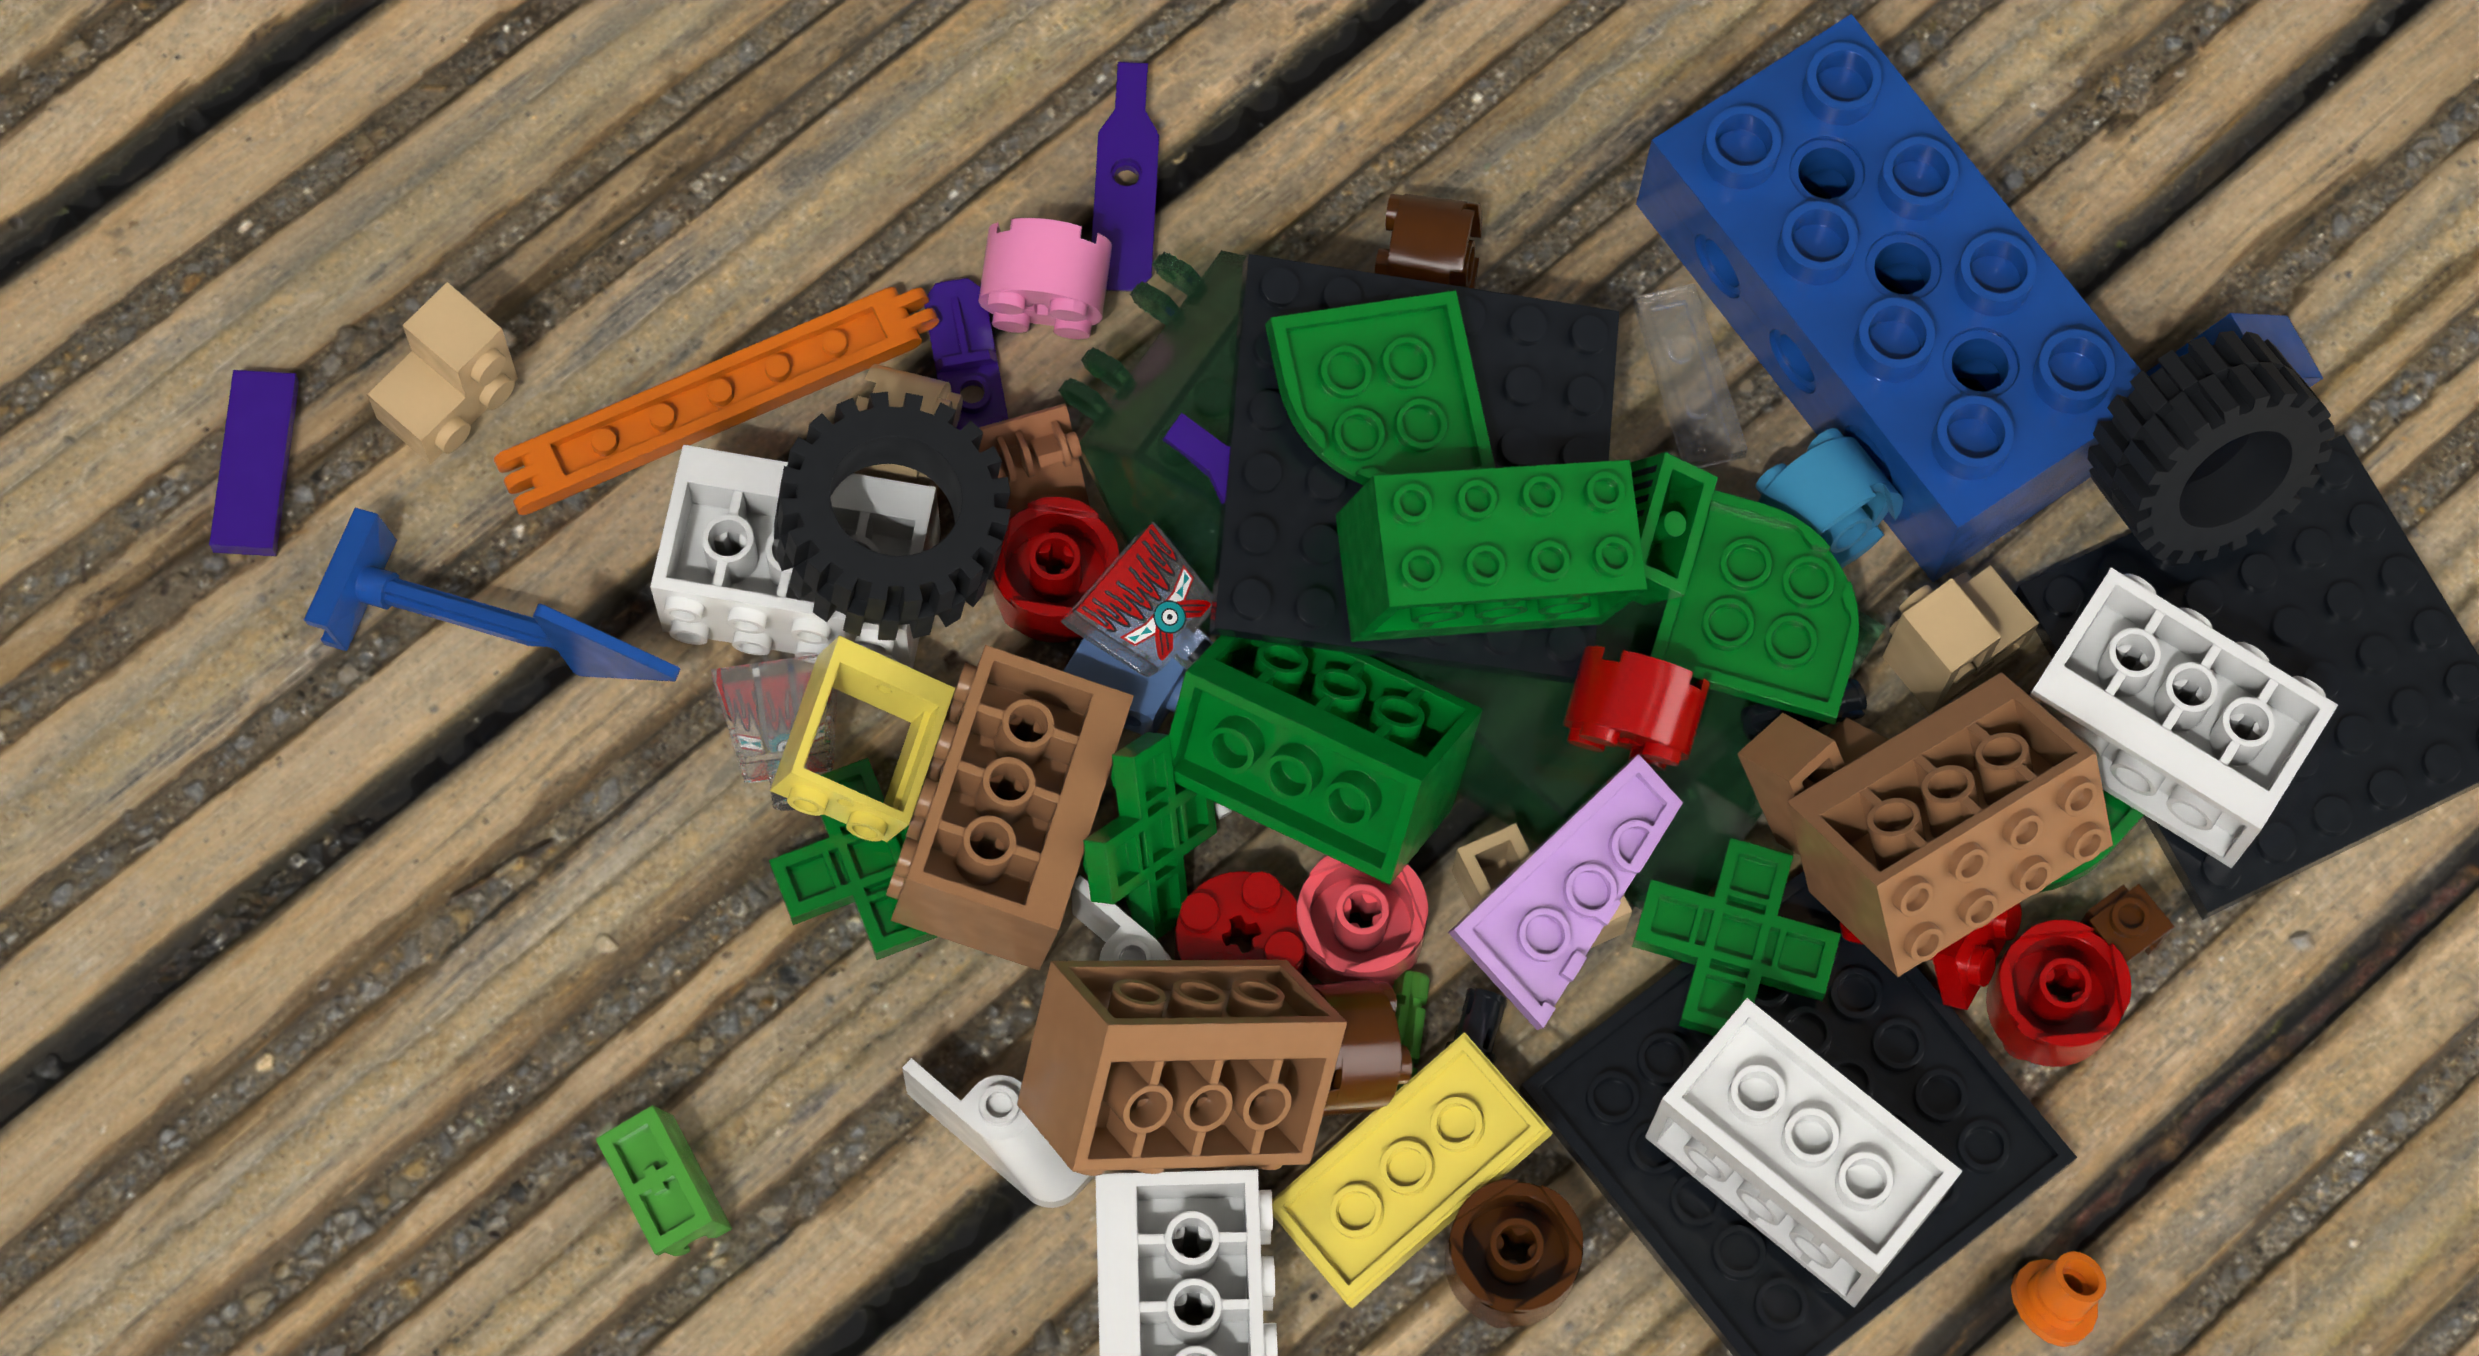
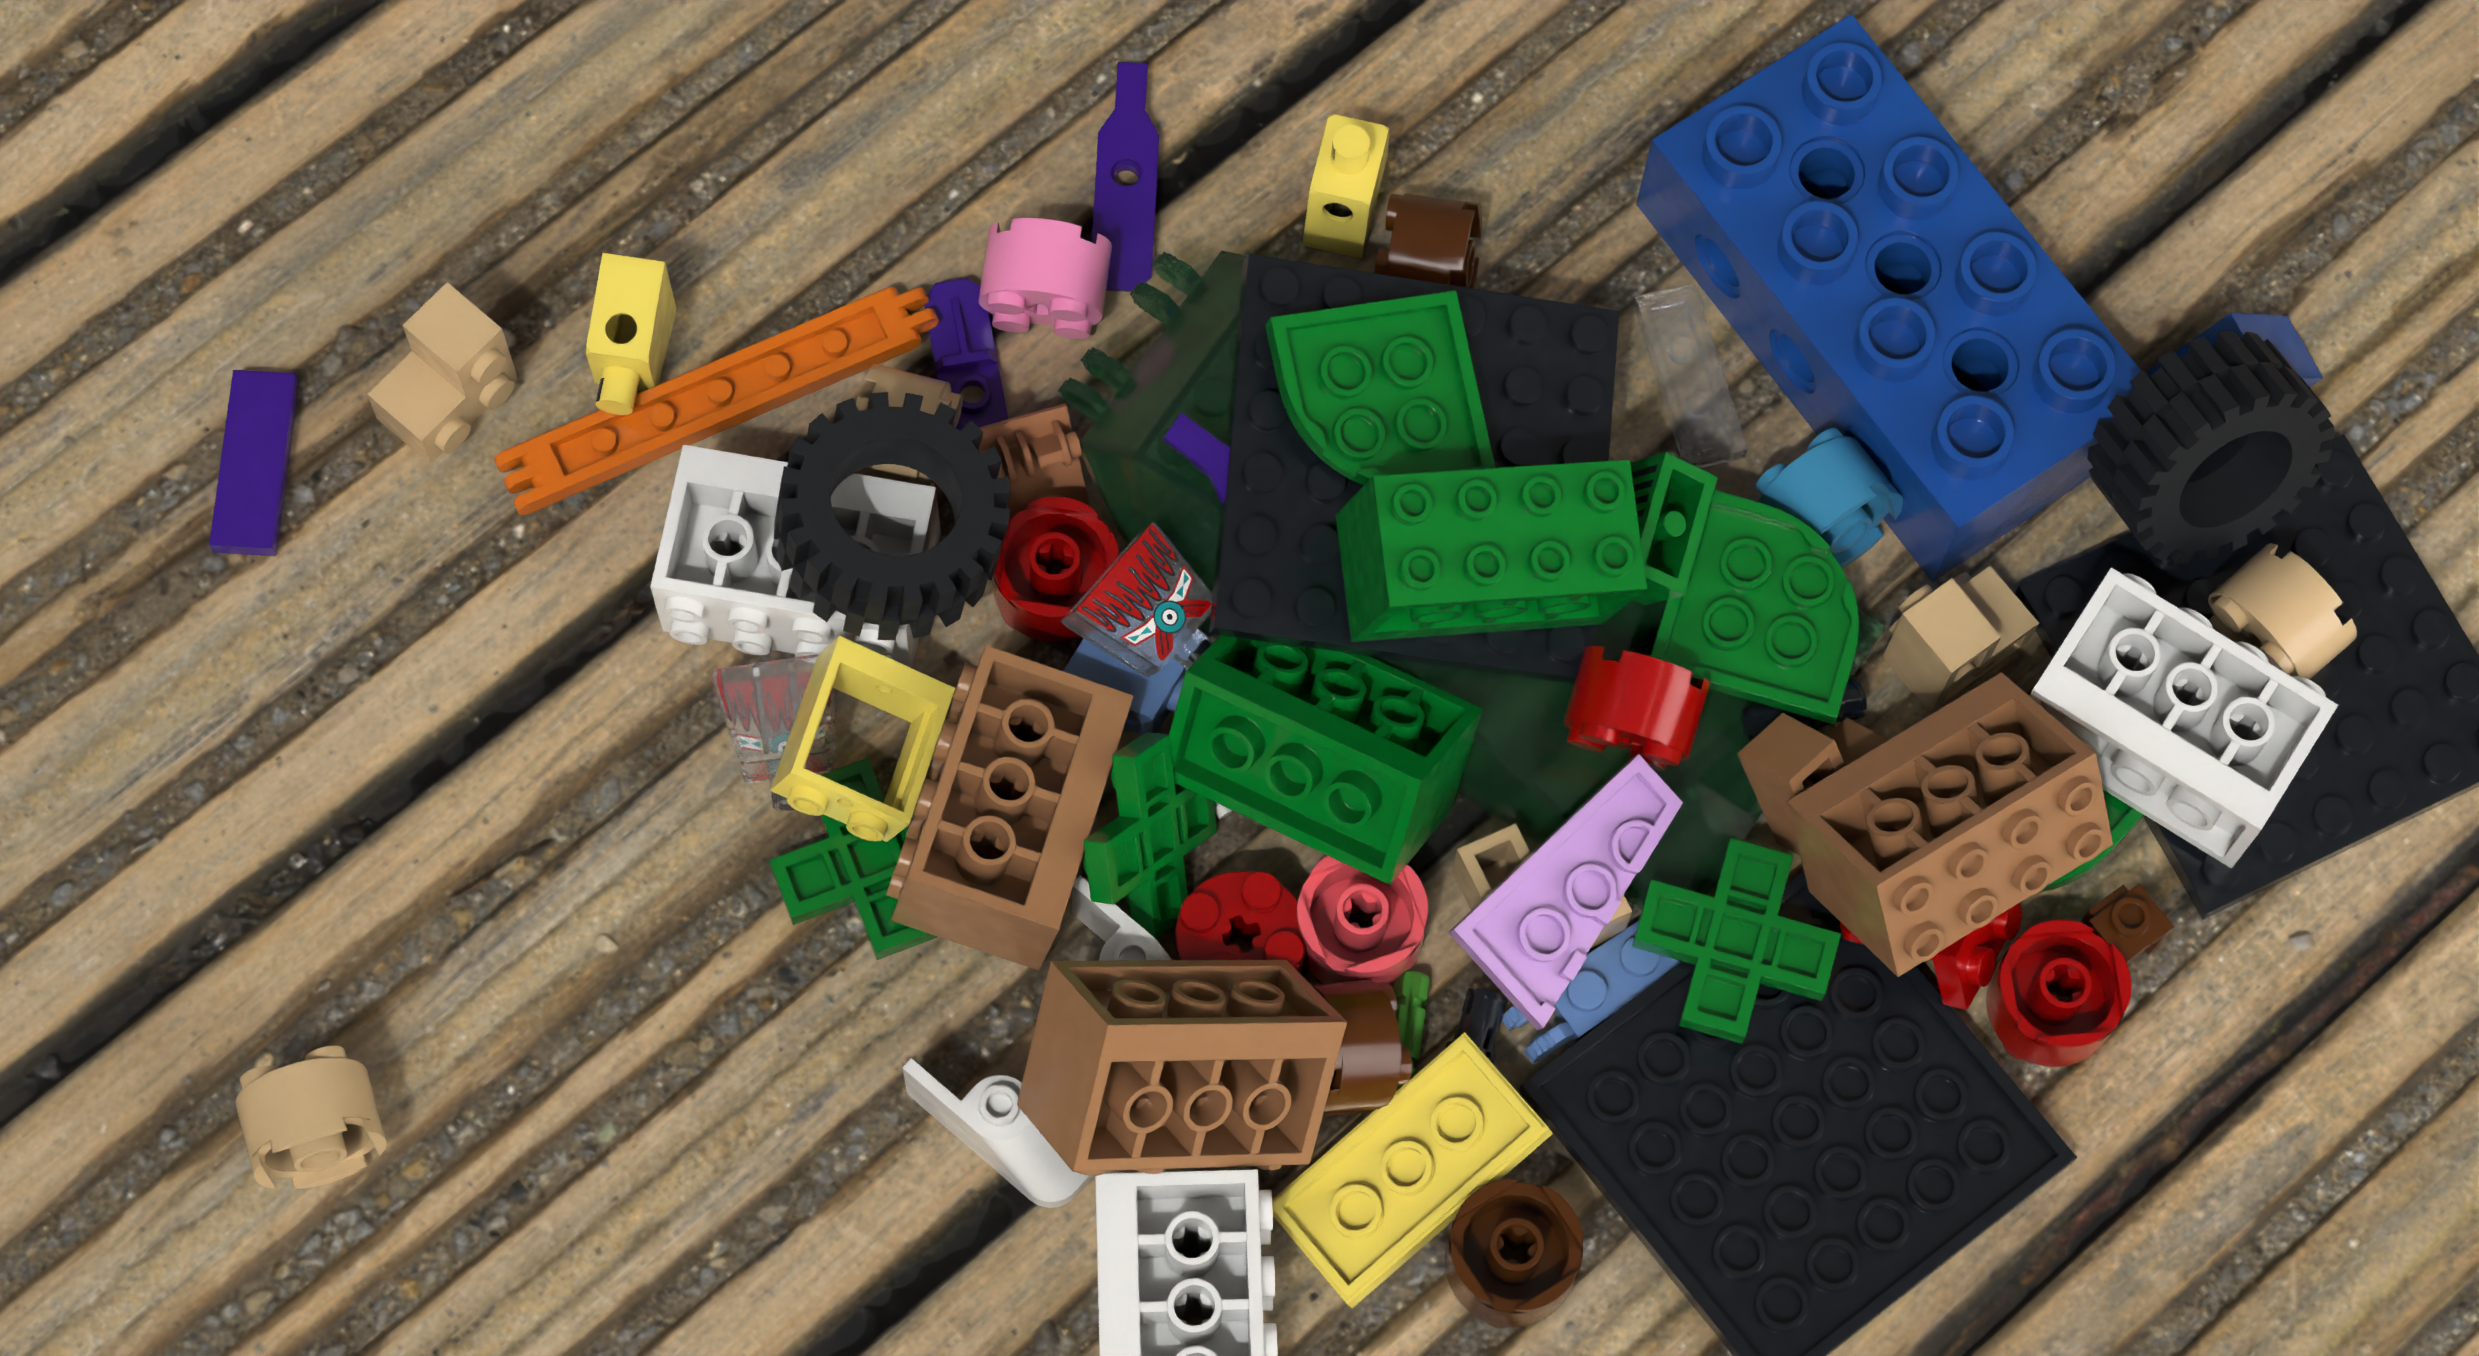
blue piece [304,507,681,682] -> none
bright green hinge [596,1105,732,1256] -> none
white brick [1645,998,1962,1307] -> none
orange piece [2011,1251,2106,1347] -> none
none -> tan brick [235,1046,387,1189]
none -> light yellow torso [586,253,677,415]
none -> light yellow torso [1302,114,1389,259]
none -> medium blue hinge [1502,921,1681,1064]
none -> tan brick [2208,543,2357,680]

